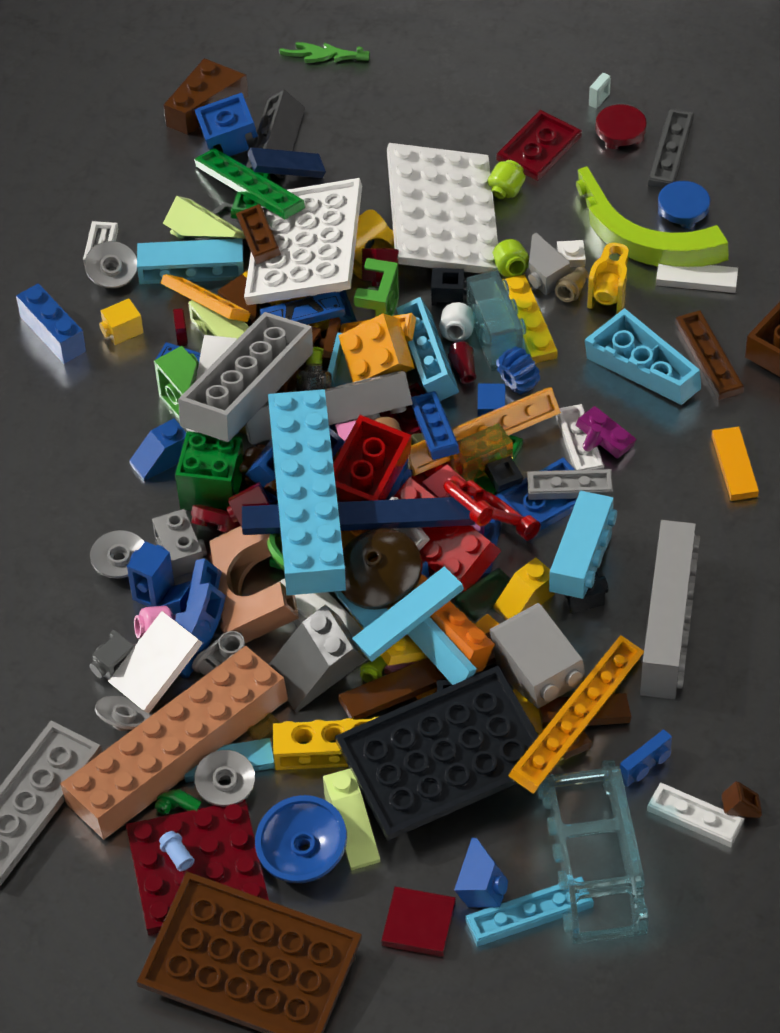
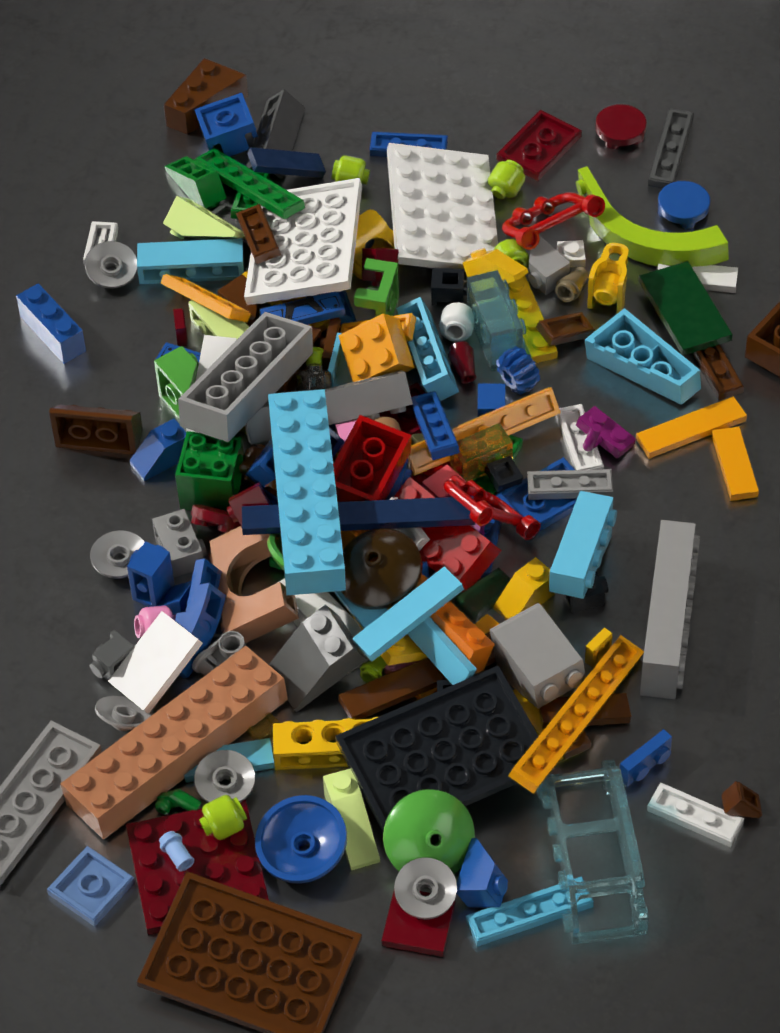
yellow brick [99,298,144,345] -> none
bright green piece [279,42,370,63] -> none
light aqua tile [589,73,611,109] -> none
none -> medium blue tile [47,846,135,927]
none -> reddish brown slope [49,404,143,455]
none -> green slope [164,156,227,209]
none -> lime head [199,794,247,840]
none -> lime head [331,155,370,185]
none -> blue tile [370,132,448,157]
none -> bright green dish [383,789,475,874]
none -> light grey dish [394,858,457,919]
none -> yellow slope [462,248,529,292]
none -> red bar [502,192,605,250]
none -> reddish brown tile [536,312,596,346]
none -> yellow tile [585,627,613,668]
none -> light orange tile [636,396,747,459]
none -> dark green tile [639,261,733,356]

